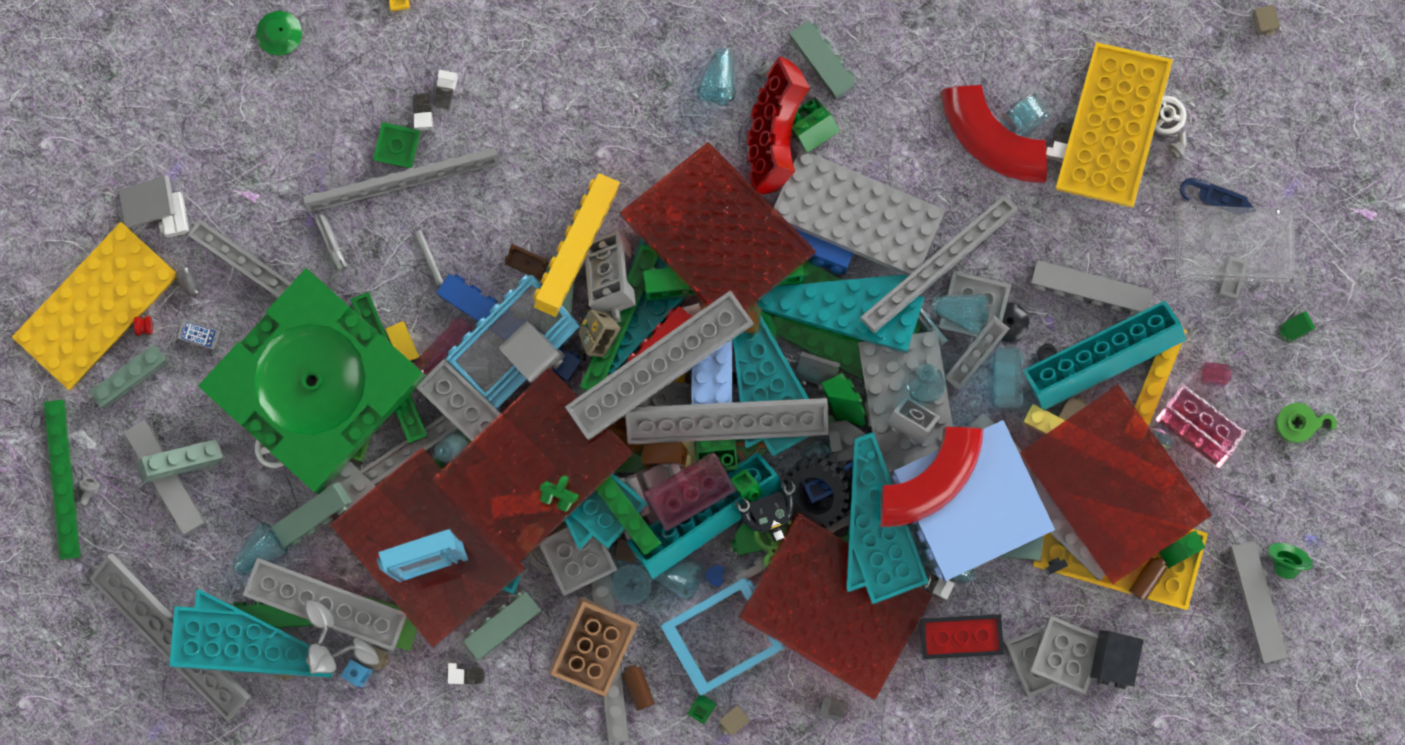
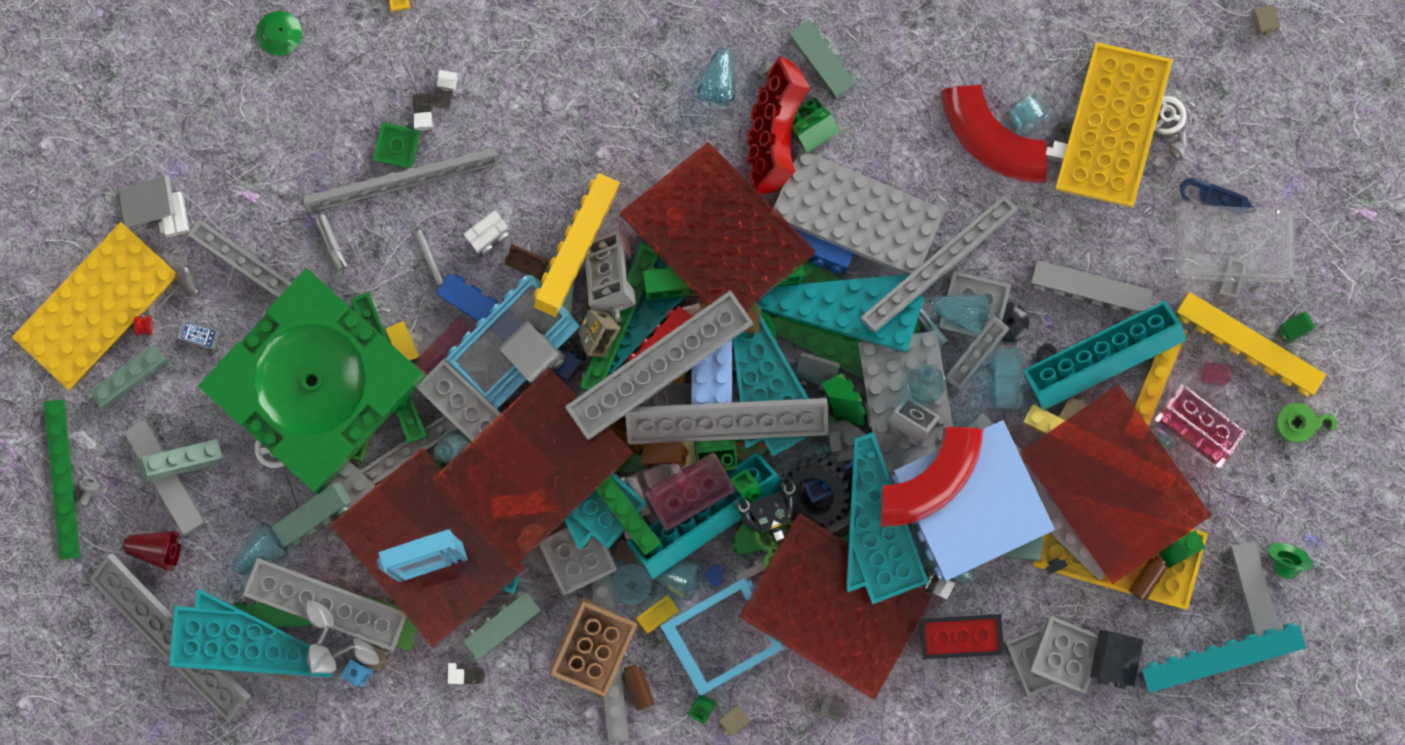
green hips [539,475,579,512] -> none
none -> dark red cone [123,531,181,571]
none -> white brick [464,210,510,254]
none -> yellow tile [636,595,679,634]
none -> teal brick [1142,622,1306,693]
none -> yellow brick [1175,292,1326,397]

